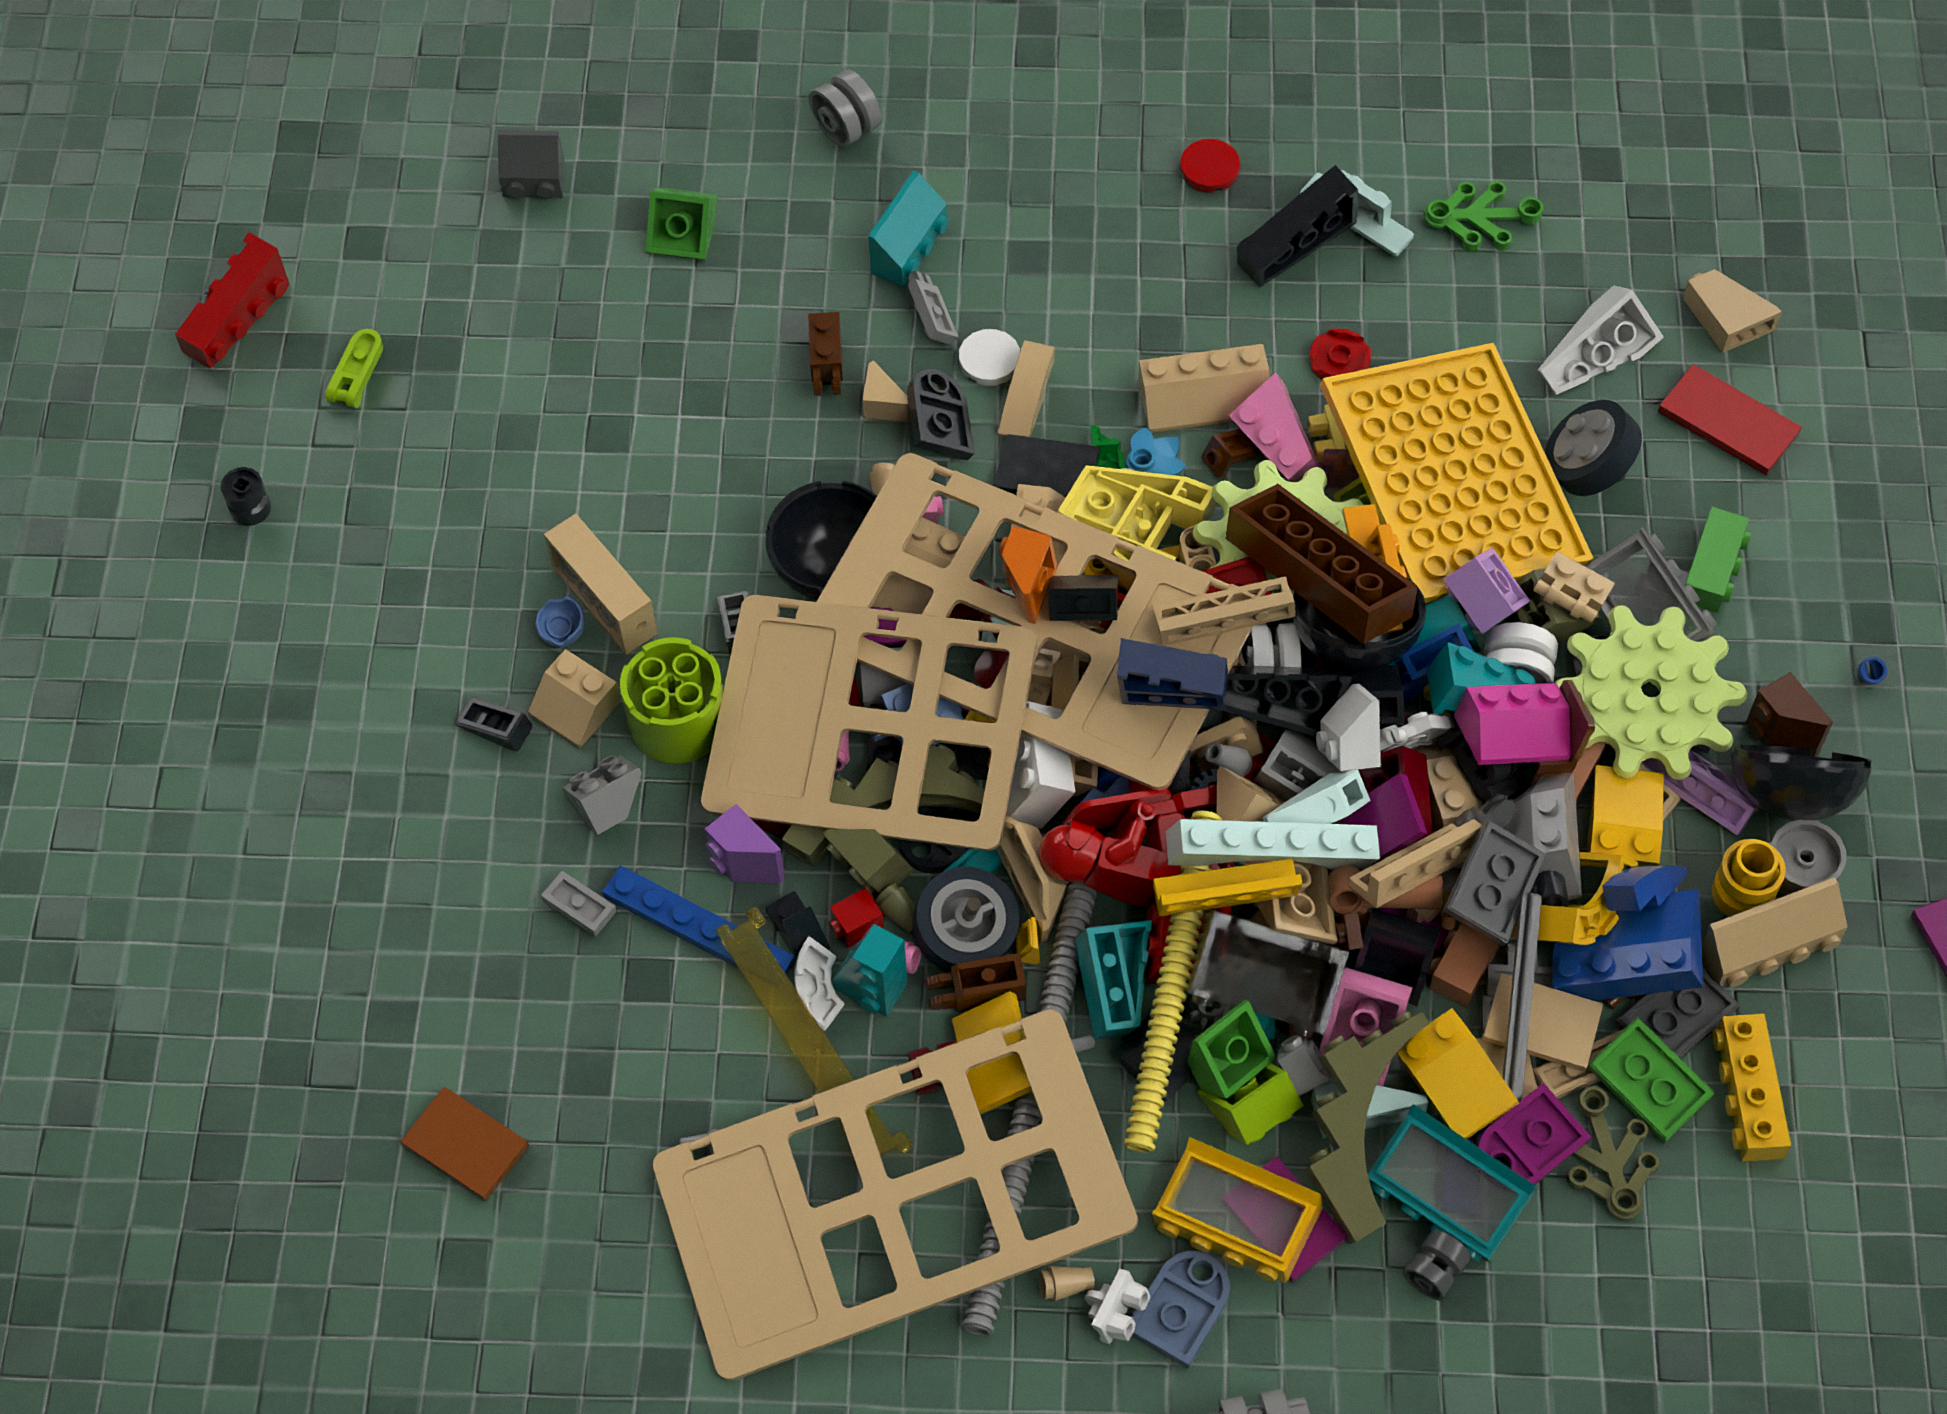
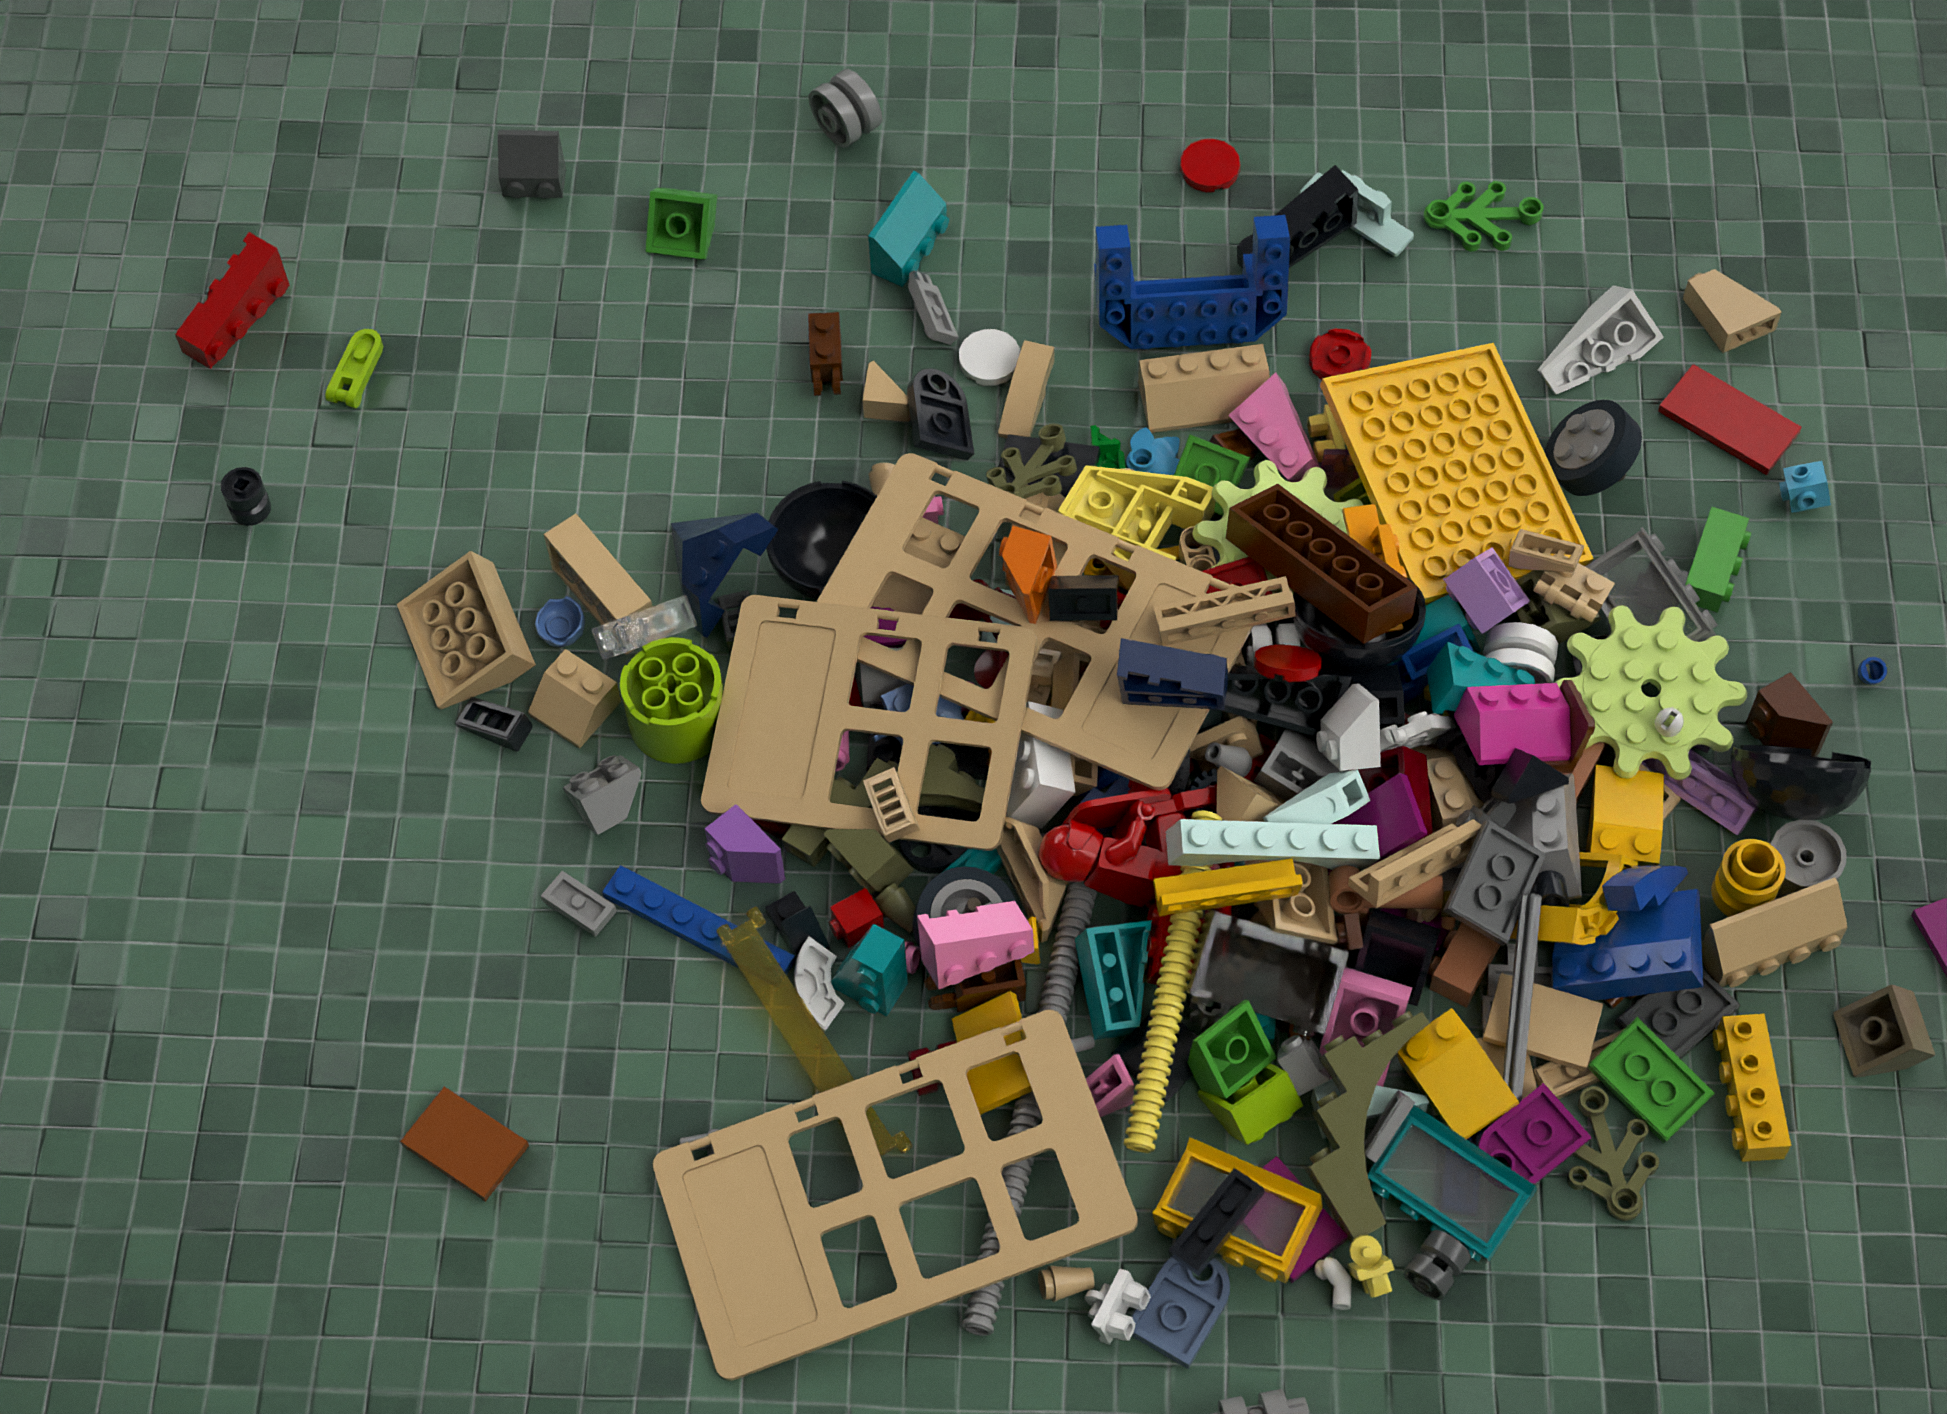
none -> tan slope [397,551,536,709]
none -> clear slope [591,595,697,660]
none -> dark blue wedge [671,512,778,638]
none -> tan slope [863,767,920,843]
none -> bright pink wedge [917,901,1034,989]
none -> olive plant [986,423,1077,499]
none -> bright pink slope [1086,1054,1134,1117]
none -> blue wedge [1094,215,1290,350]
none -> black plate [1168,1168,1264,1276]
none -> bright green tile [1174,434,1250,516]
none -> red tile [1254,644,1322,682]
none -> white arm [1314,1257,1352,1310]
none -> light yellow hips [1347,1235,1395,1298]
none -> light grey tile [1364,1091,1416,1163]
none -> black slope [1491,748,1569,804]
none -> tan slope [1508,529,1584,572]
none -> white hinge [1655,707,1684,737]
none -> medium azure brick [1779,461,1831,513]
none -> dark tan slope [1833,984,1935,1078]

